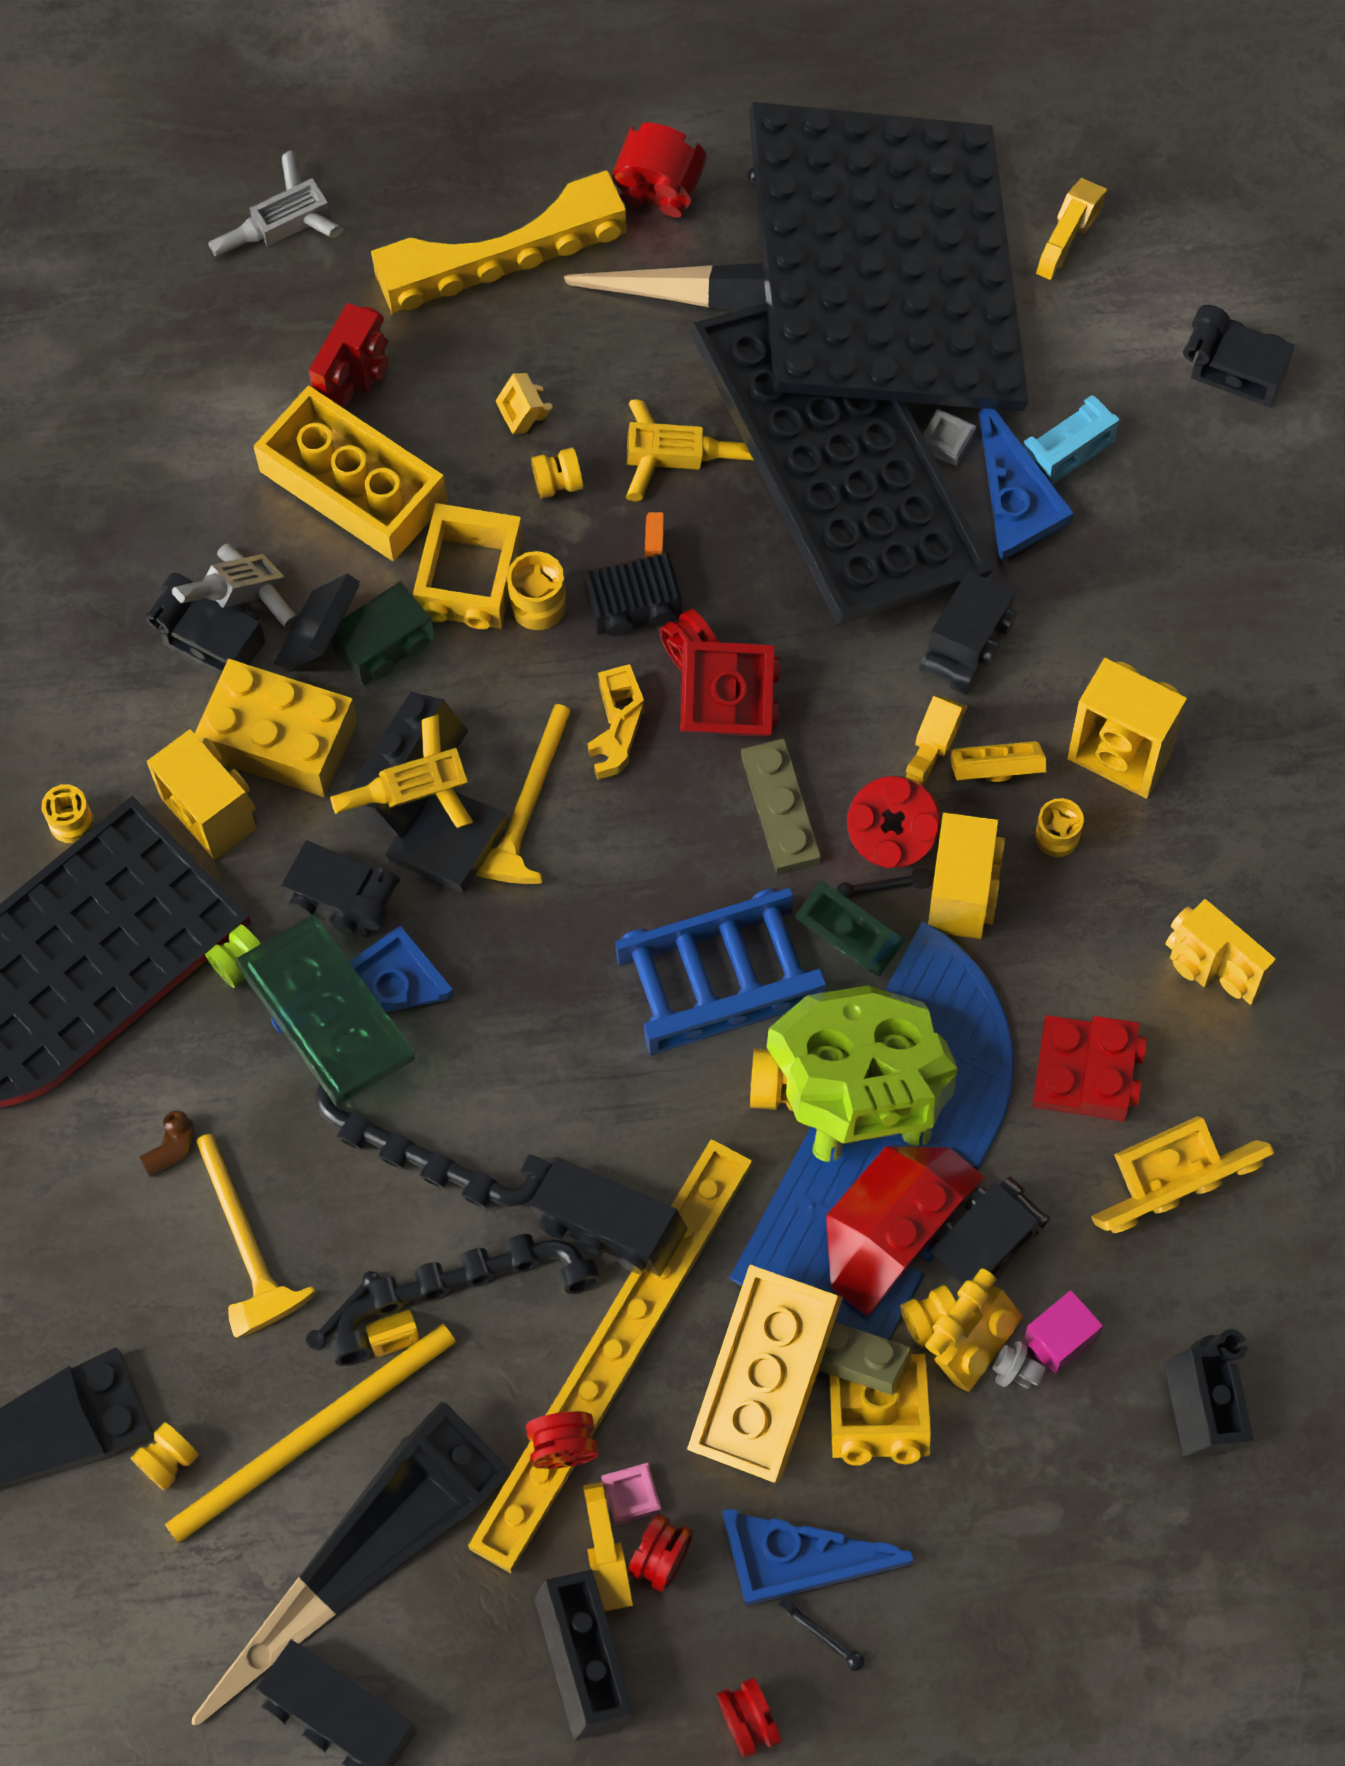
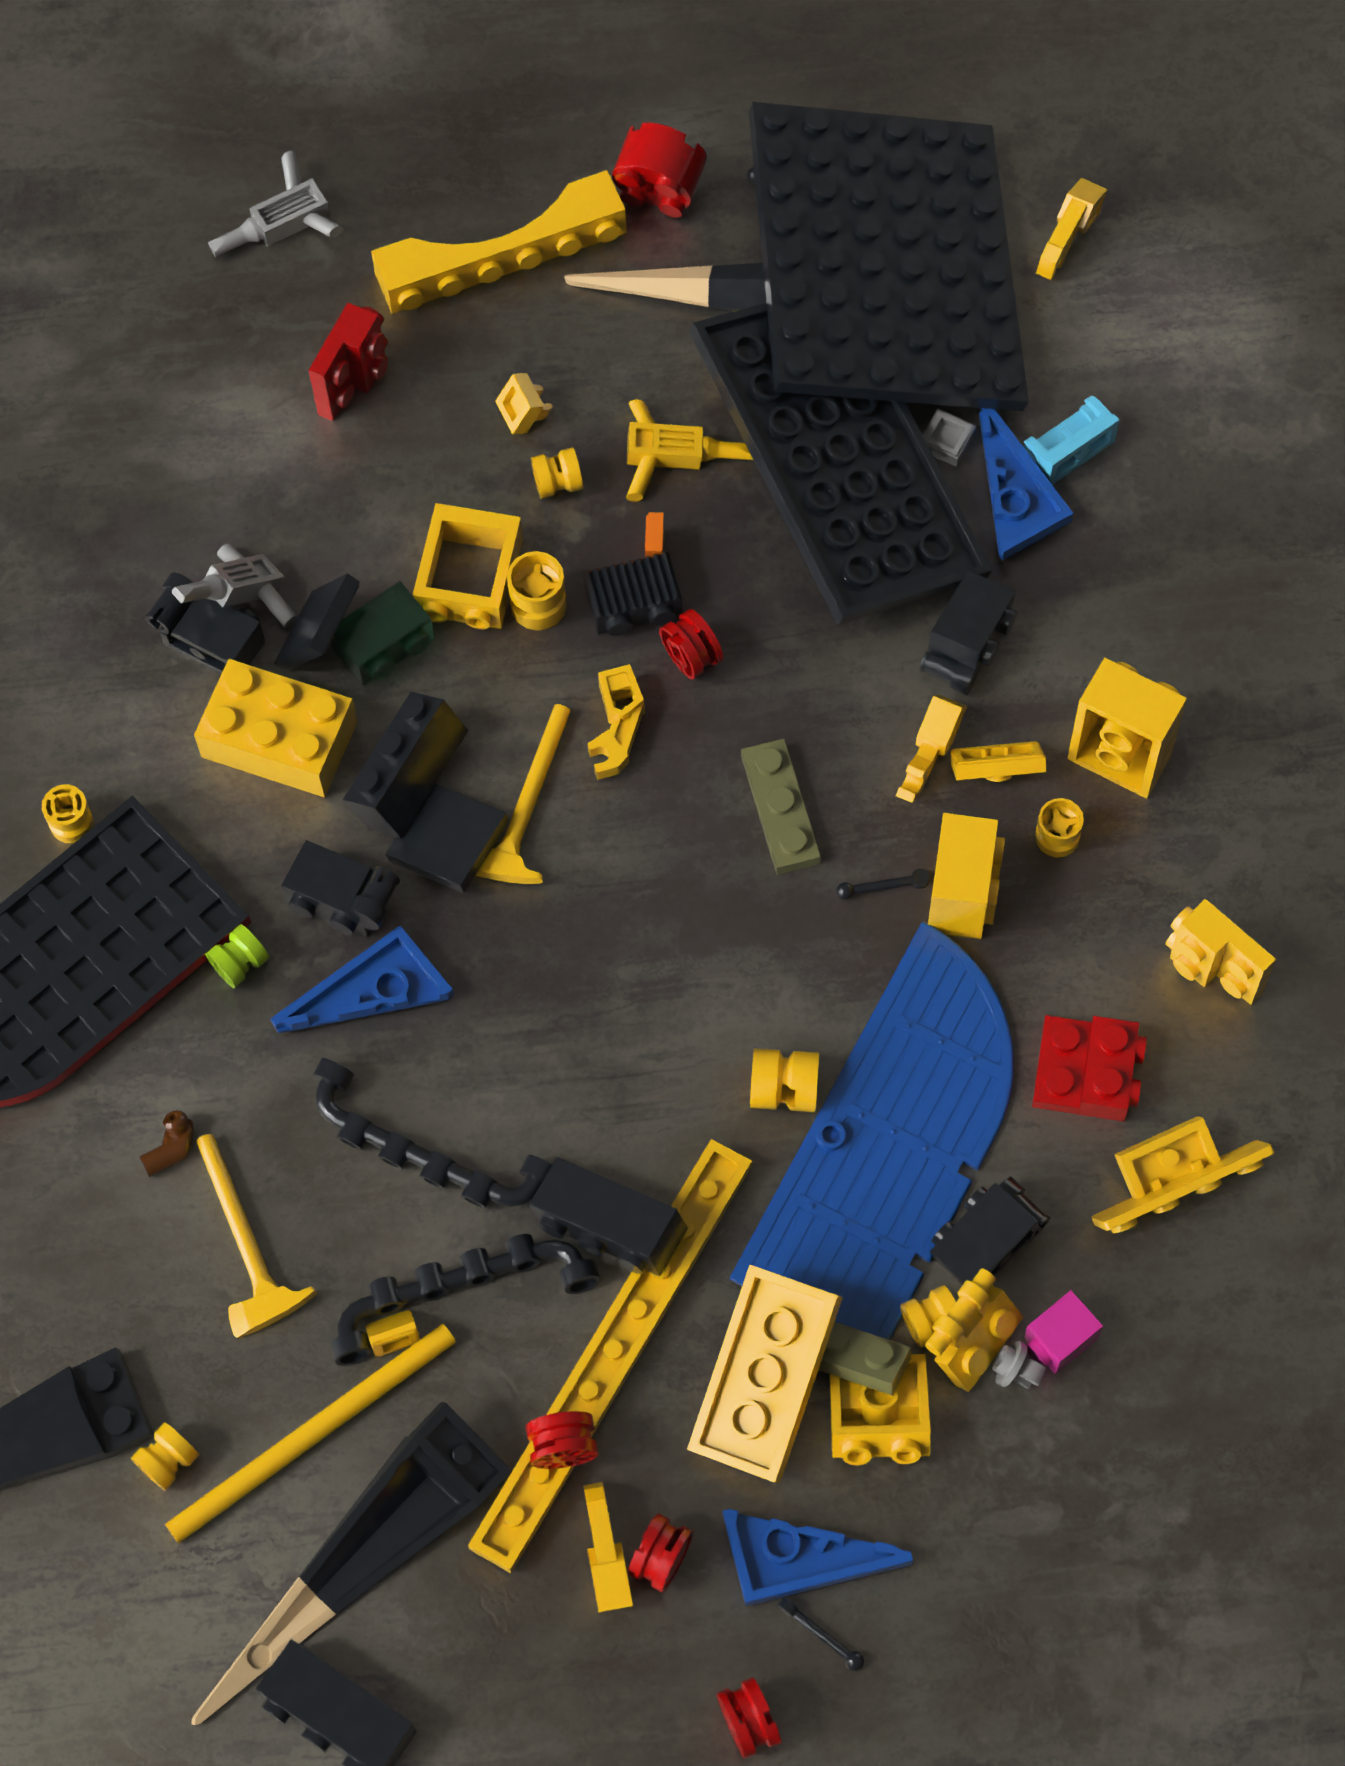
yellow brick [147,729,257,861] -> none
clear green tile [236,914,415,1106] -> none
yellow brick [254,385,448,562] -> none
black hinge [306,1271,380,1351] -> none
yellow piece [330,715,474,828] -> none
black brick [534,1569,634,1741] -> none
bright pink tile [601,1462,662,1526] -> none
blue fence [615,887,826,1056] -> none
red plate [680,641,780,737] -> none
lime brick [766,985,958,1162] -> none
clear green brick [795,880,906,977] -> none
red wedge [826,1146,986,1318] -> none
red brick [847,776,941,868] -> none
black hinge [1164,1329,1254,1457] -> none
black hinge [1183,305,1295,408] -> none

